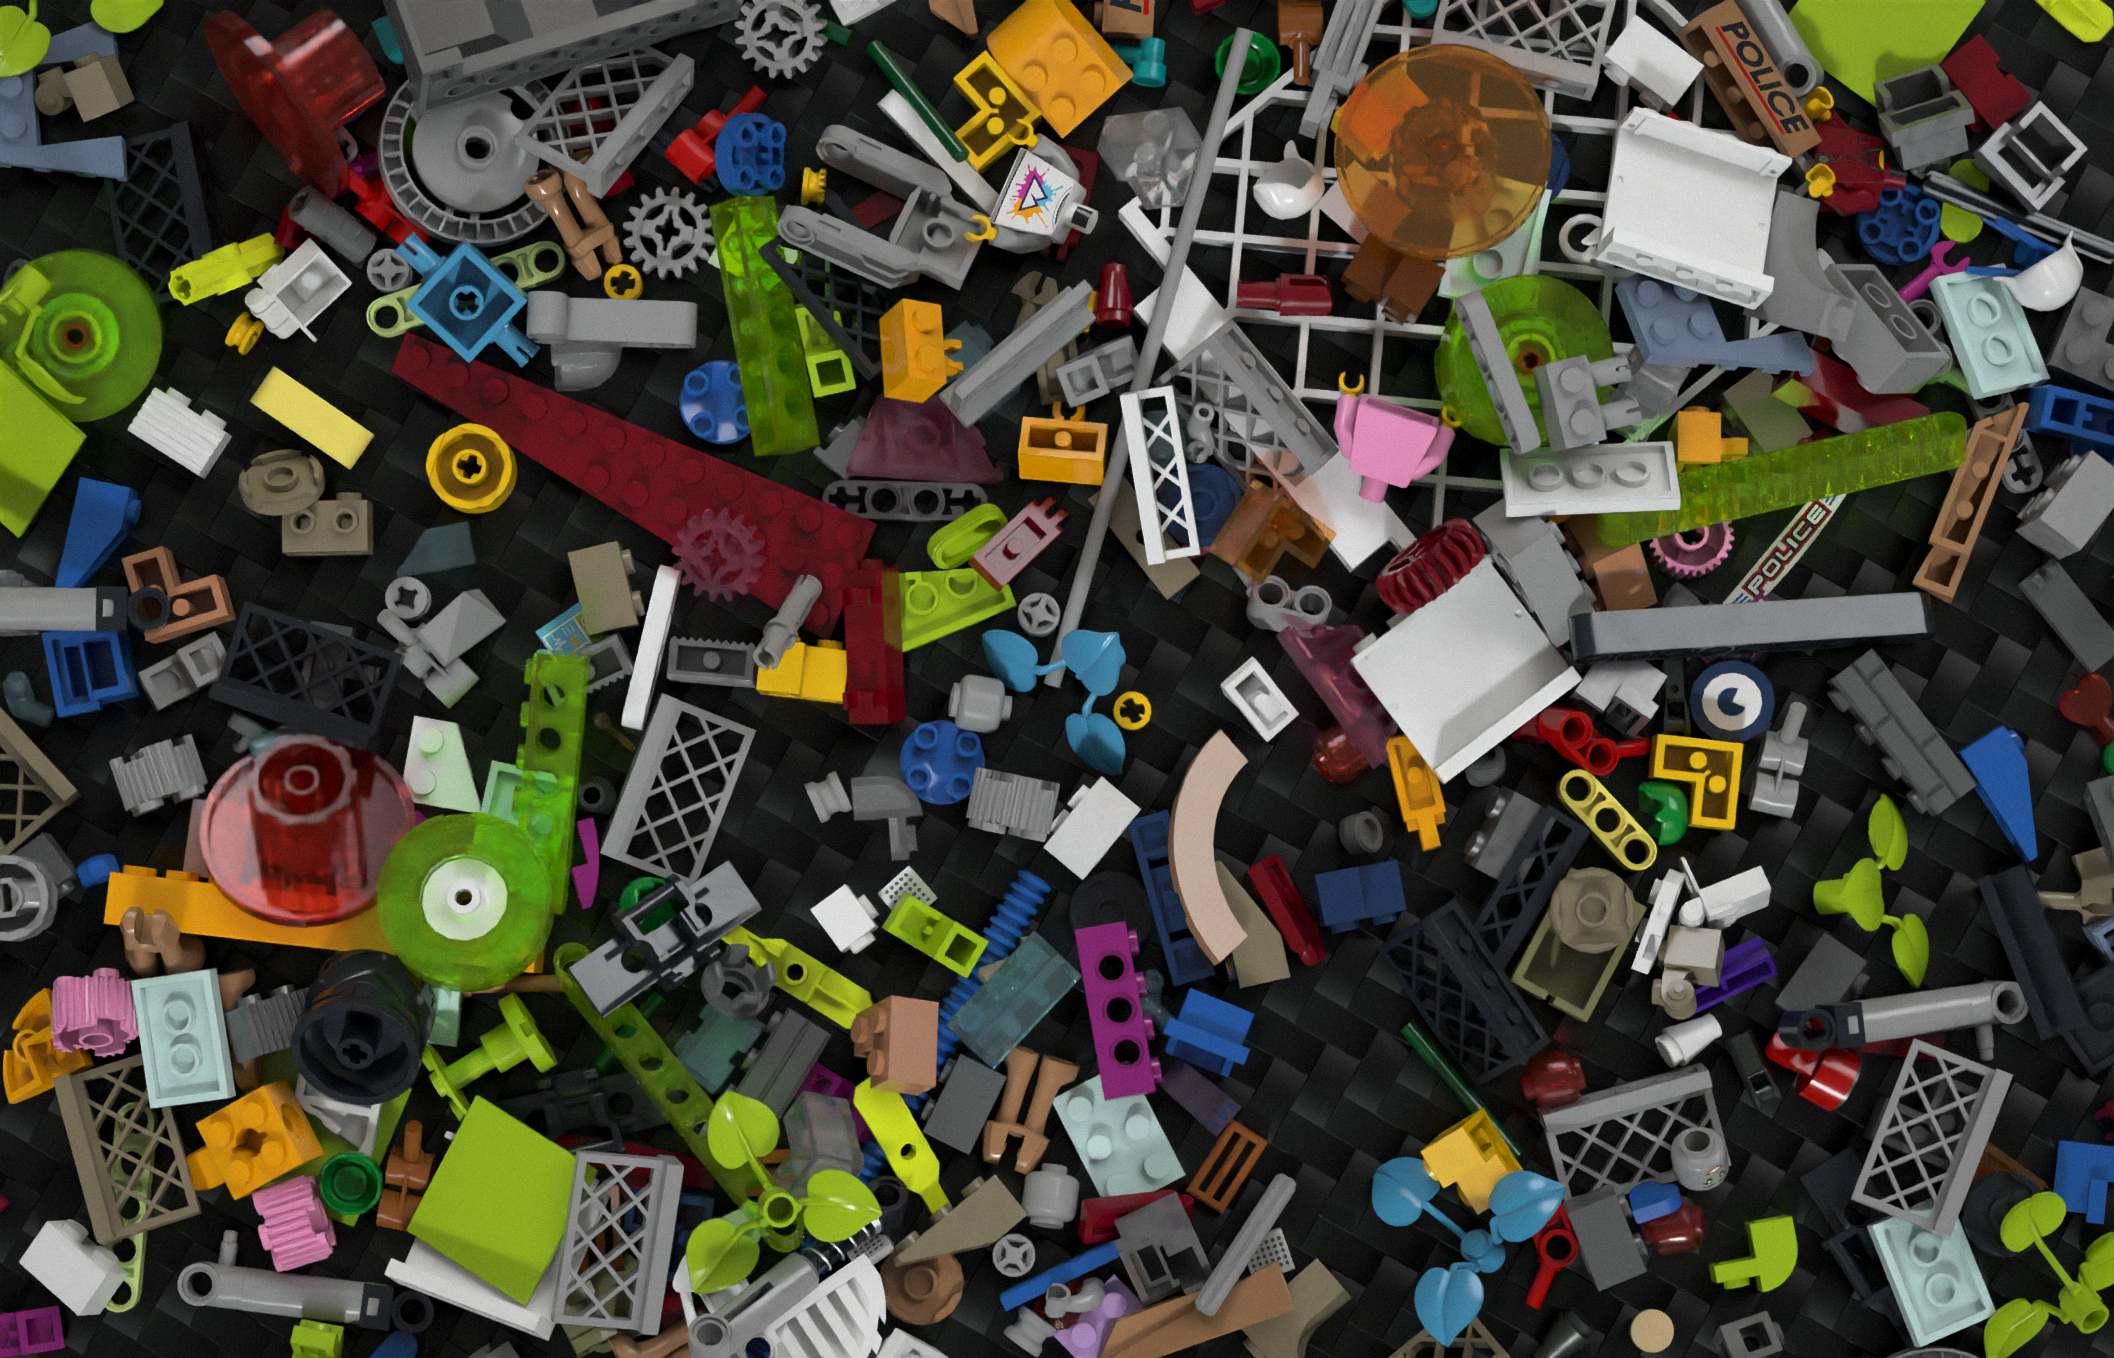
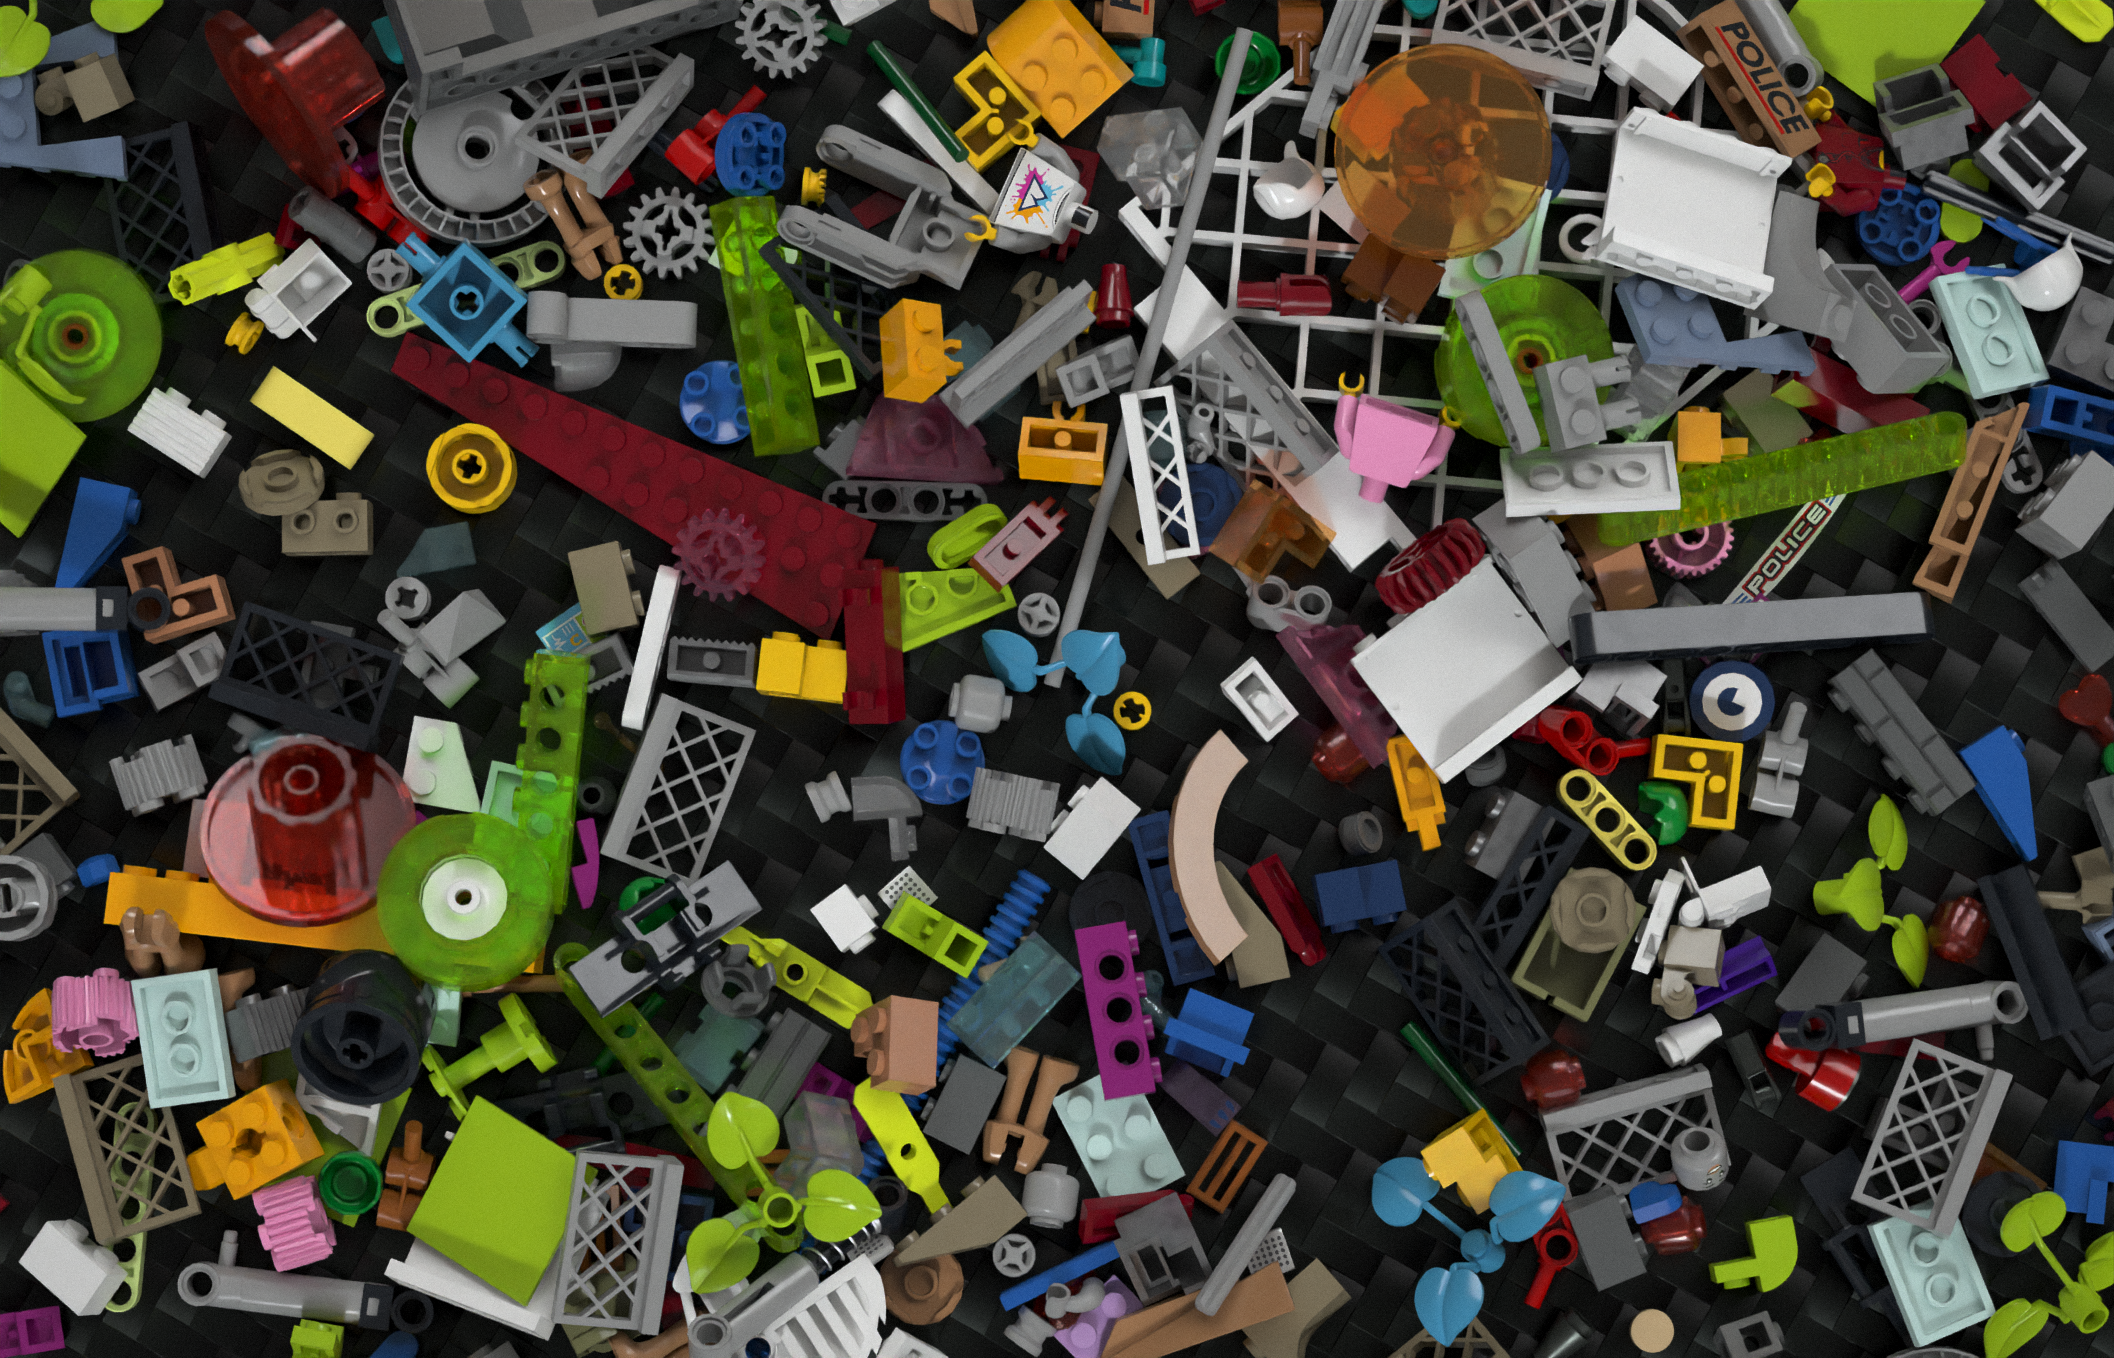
light grey pin [753,575,822,670] -> none
none -> clear red head [1927,896,1990,963]

